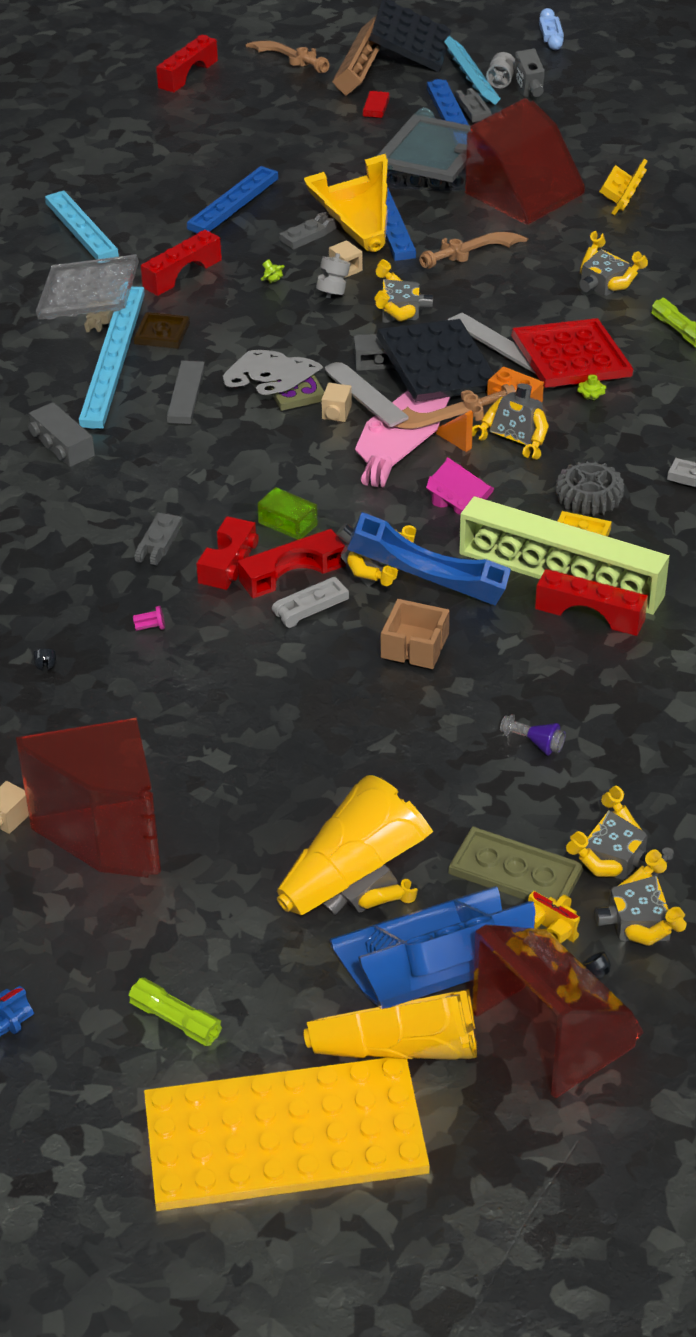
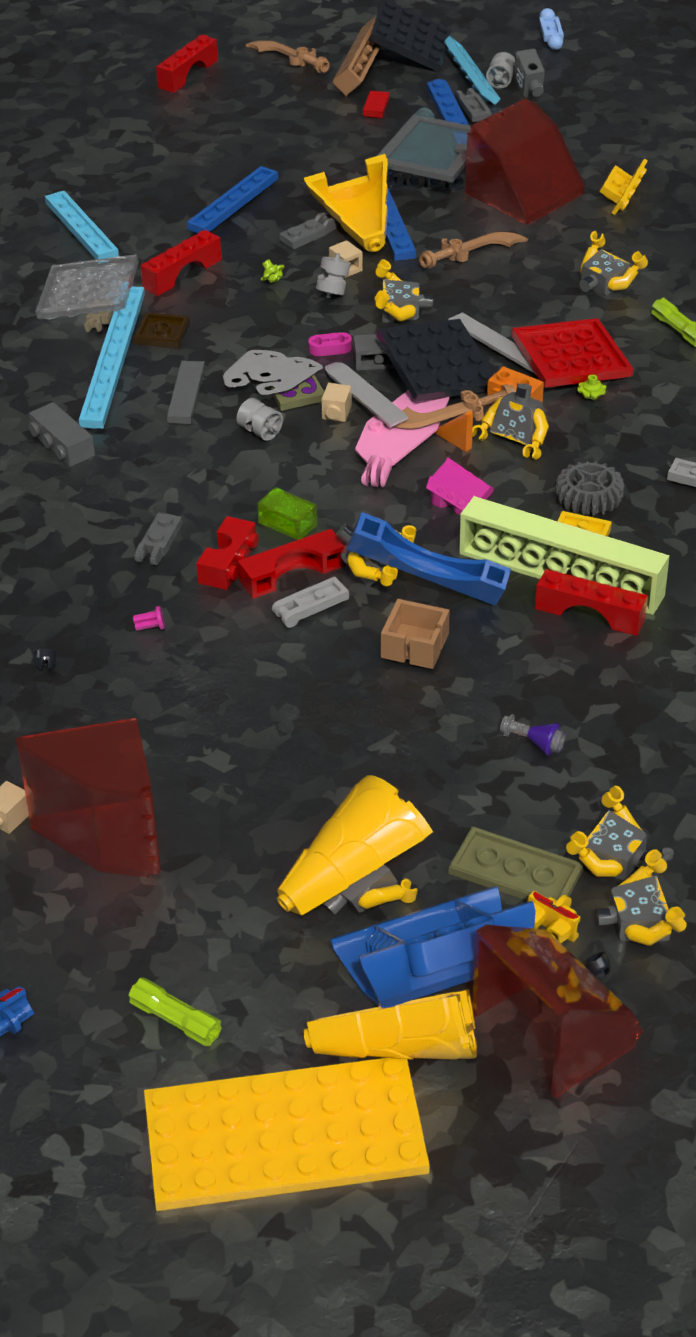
none -> light grey wheel [237,398,283,441]
none -> dark pink beam [308,333,352,356]

